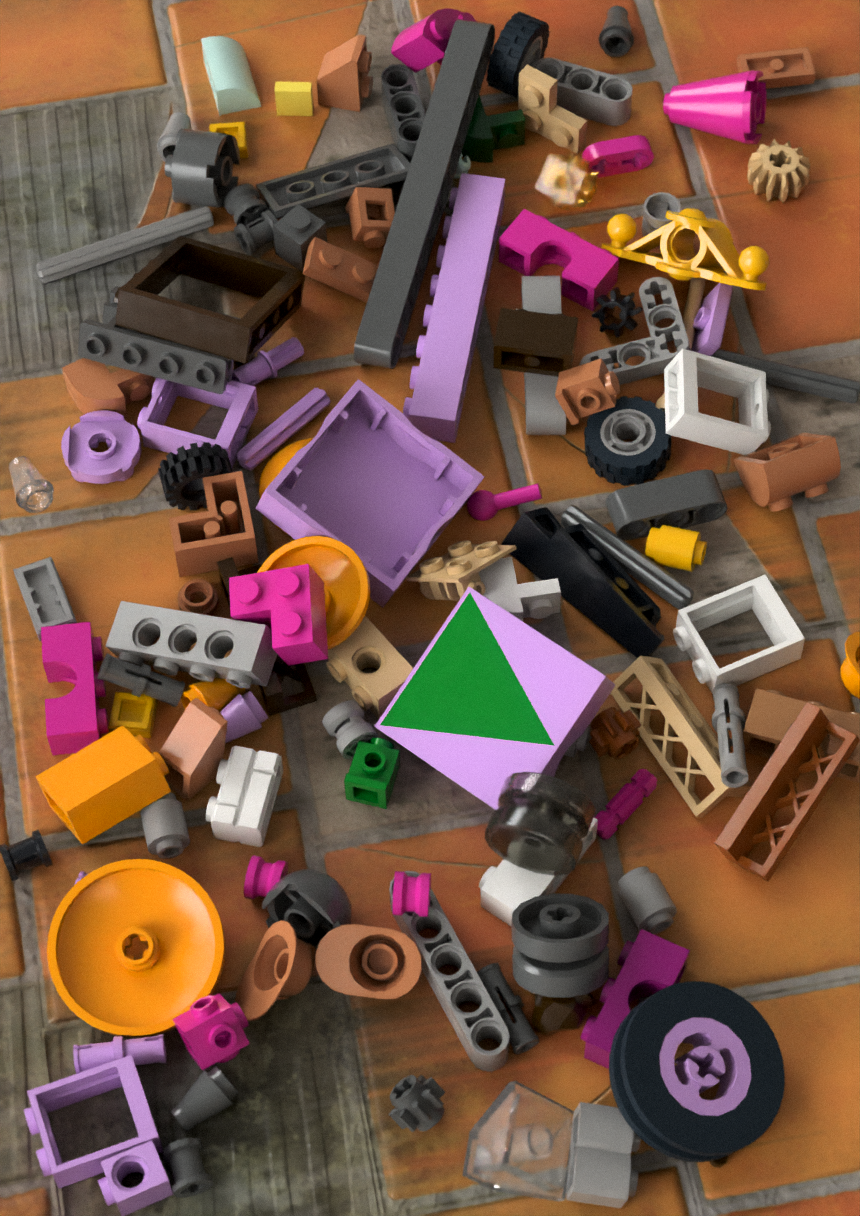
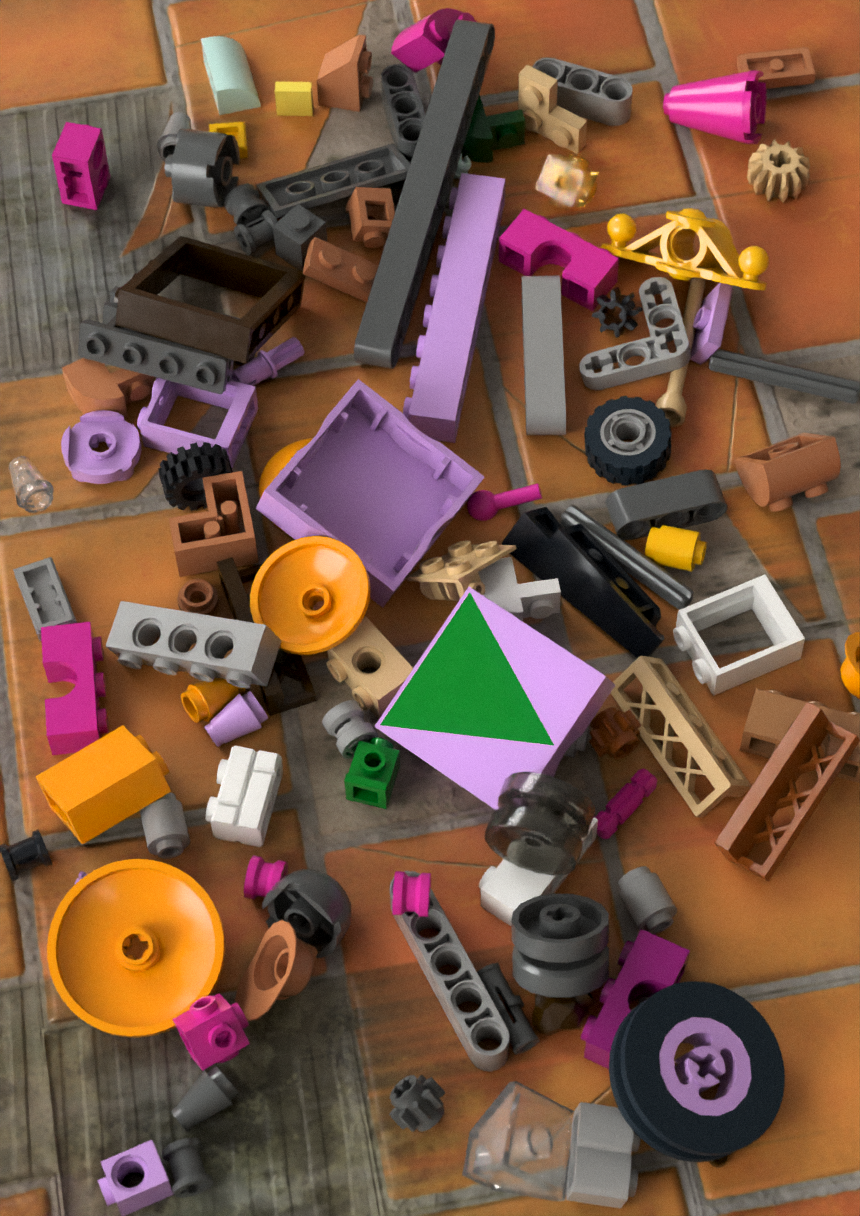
lavender window [23,1054,163,1189] -> none
light grey axle [36,206,214,283] -> none
lavender pin [73,1034,166,1074] -> none
dark grey pin [97,653,185,707] -> none
yellow tile [108,691,158,739] -> none
nougat slope [159,698,228,801] -> none
dark pink brick [229,564,328,666] -> none
lavender axle [236,388,331,471] -> none
nougat piece [315,924,422,999] -> none
black wheel [486,11,549,97] -> none
dark brown brick [493,308,578,377] -> none
nougat brick [555,358,620,425] -> none
dark pink beam [582,135,654,178] -> none
dark grey cone [599,6,634,57] -> none
light grey wheel [641,192,681,237] -> none
white window [664,348,771,455] -> none
light grey pin [712,683,749,788] -> none
none -> dark pink brick [52,122,110,210]

